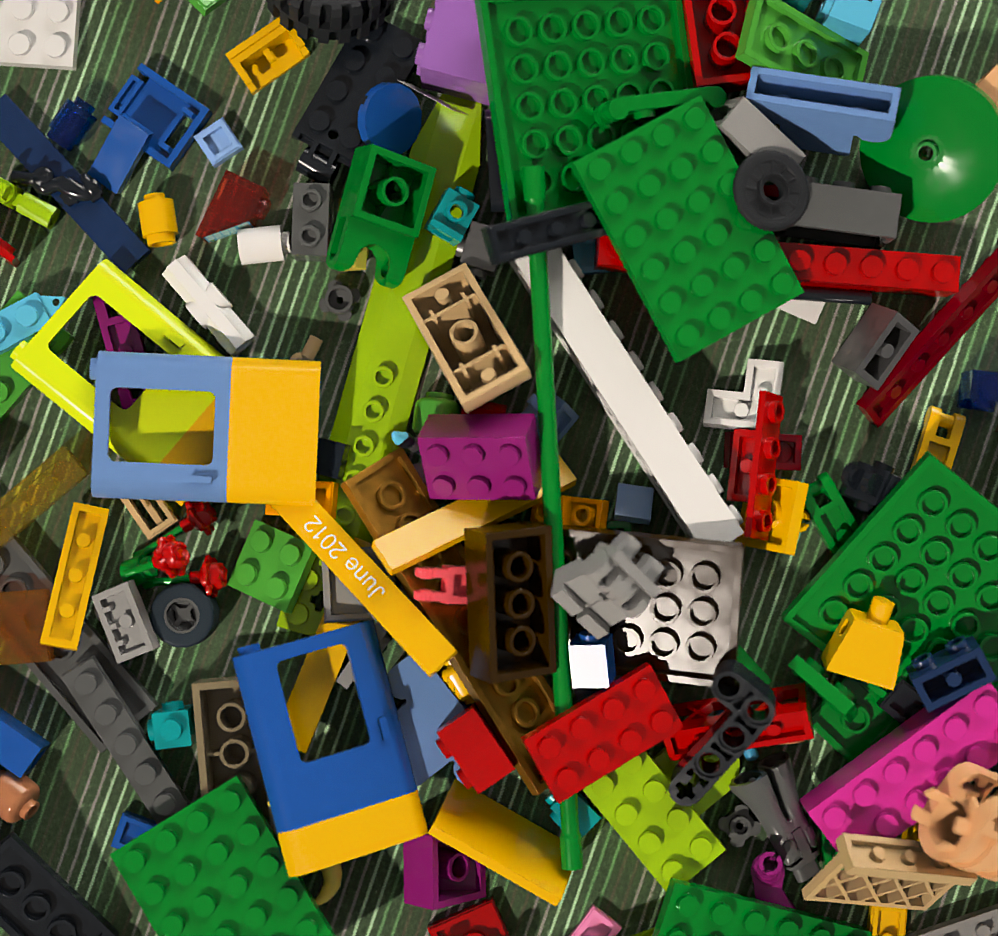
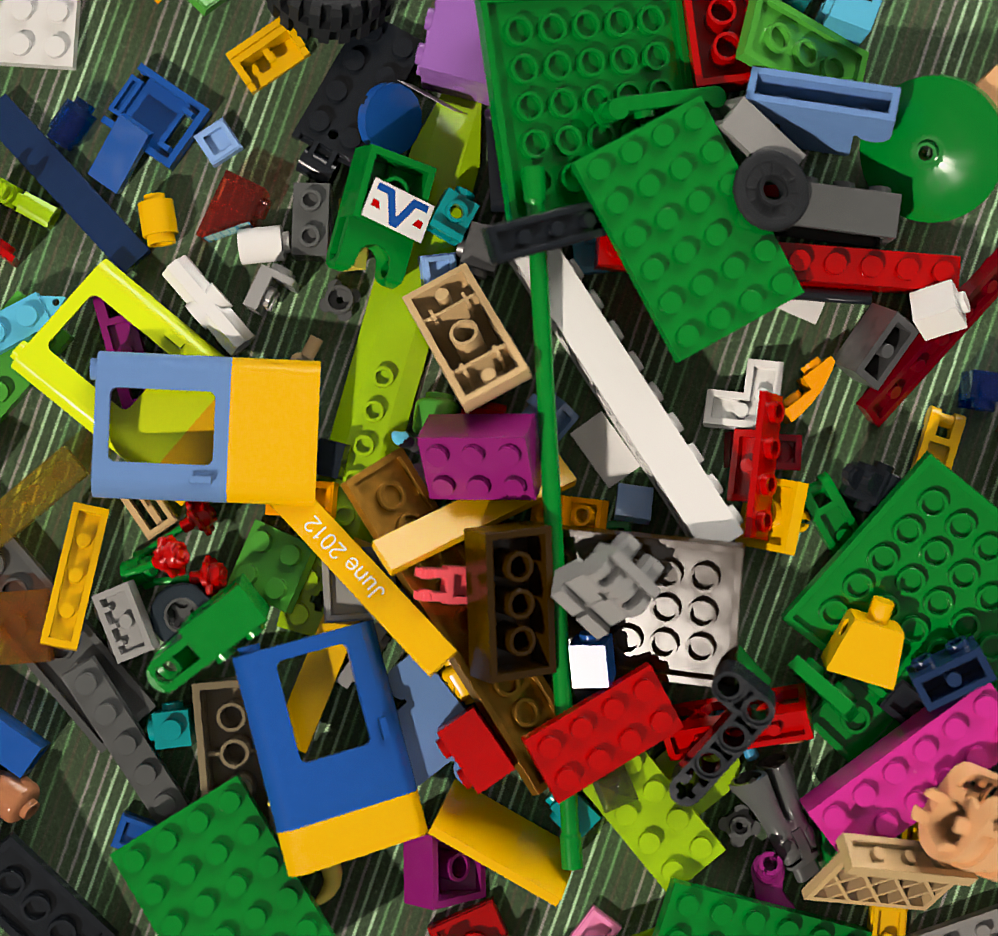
black animal [11,167,104,207] -> none
none -> green brick [146,573,270,693]
none -> light grey bracket [243,262,300,316]
none -> white sticker [361,177,435,243]
none -> light blue tile [418,252,457,286]
none -> white sticker [570,411,640,488]
none -> clear smoke slope [592,764,639,813]
none -> light orange slope [783,356,835,424]
none -> white brick [909,279,971,341]

